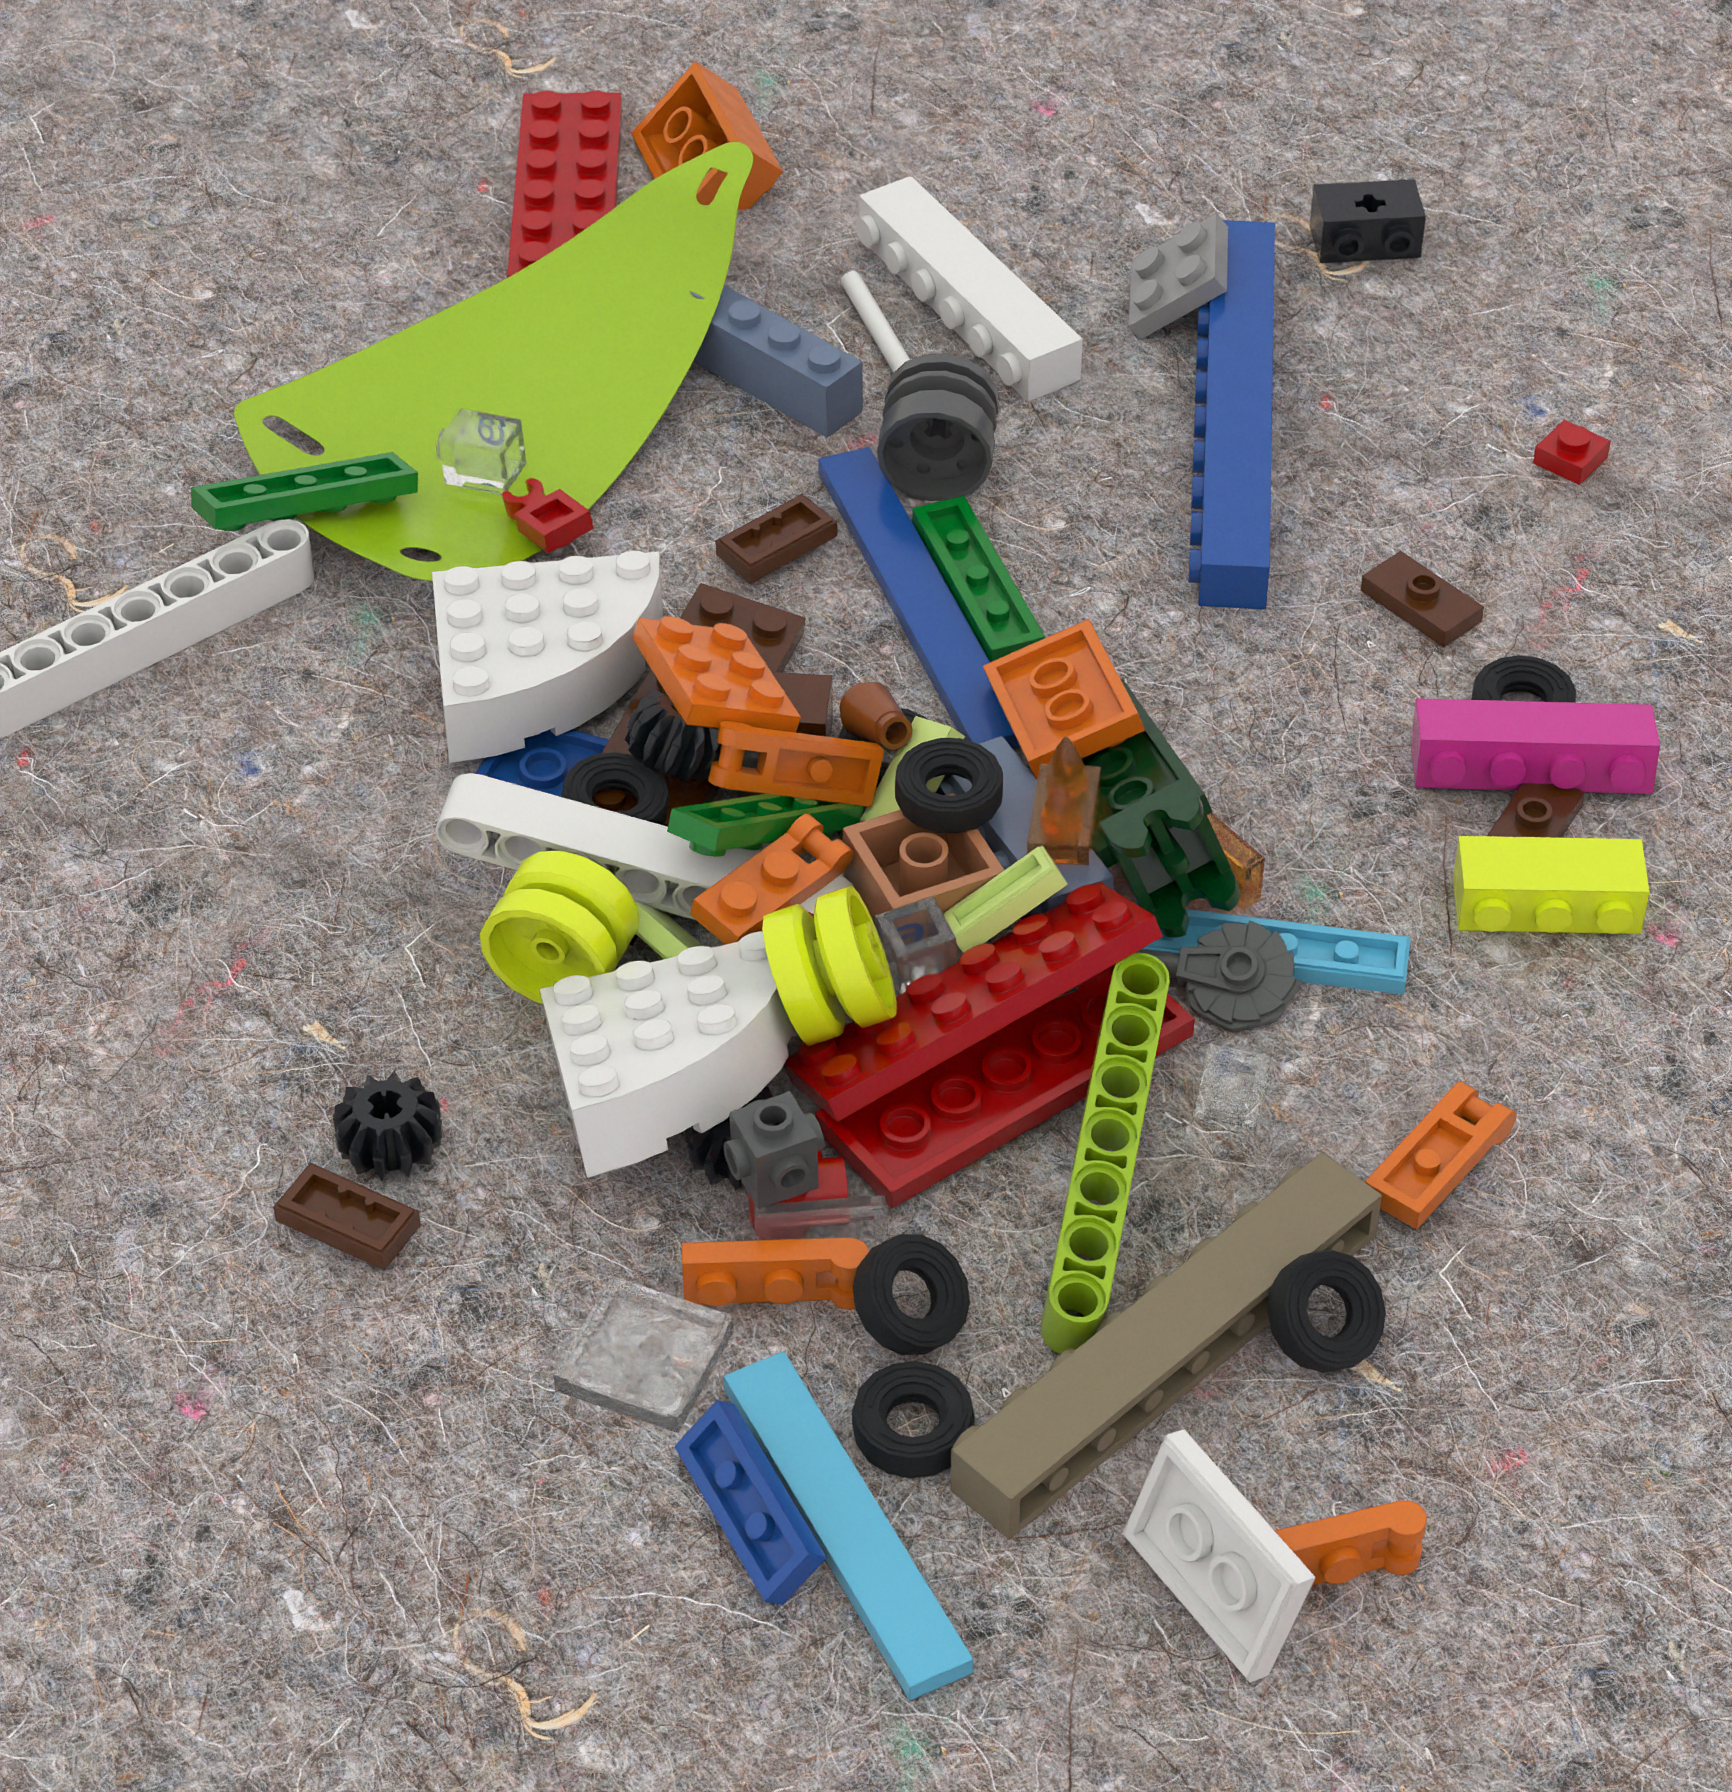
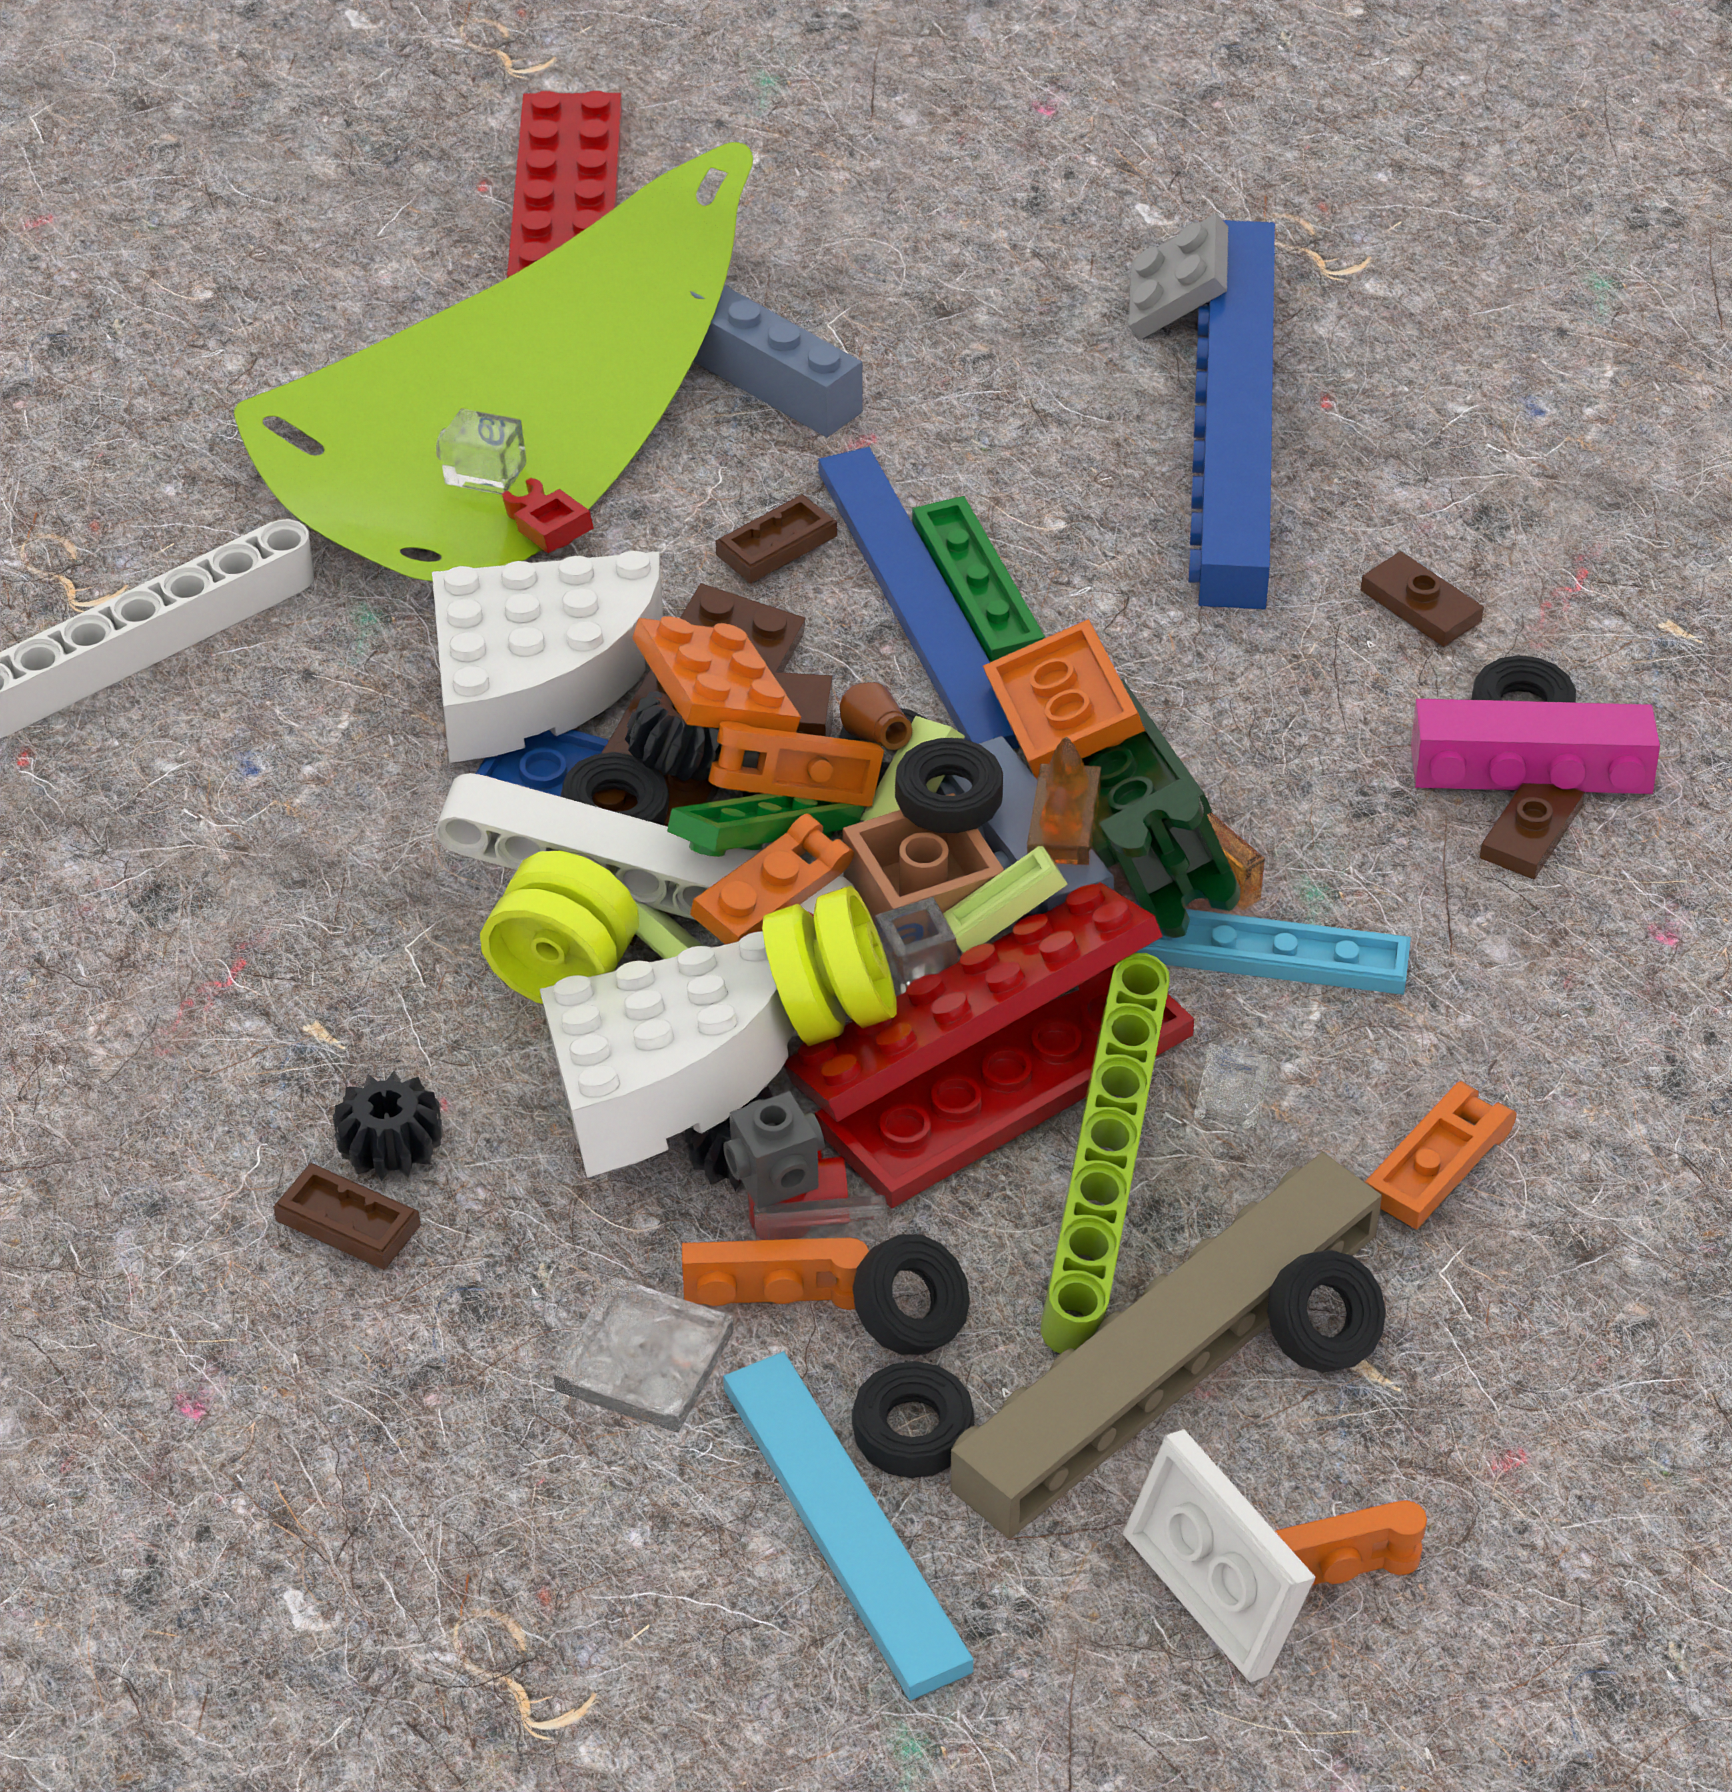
green plate [191,452,418,531] -> none
orange slope [631,61,783,211] -> none
blue plate [674,1400,827,1605] -> none
white bar [841,271,910,373] -> none
white brick [856,176,1083,402] -> none
dark grey wheel [877,353,999,501] -> none
dark grey piece [1136,920,1301,1032] -> none
black brick [1310,179,1426,263] -> none
neon yellow brick [1453,836,1650,934] -> none
red plate [1533,419,1611,485] -> none

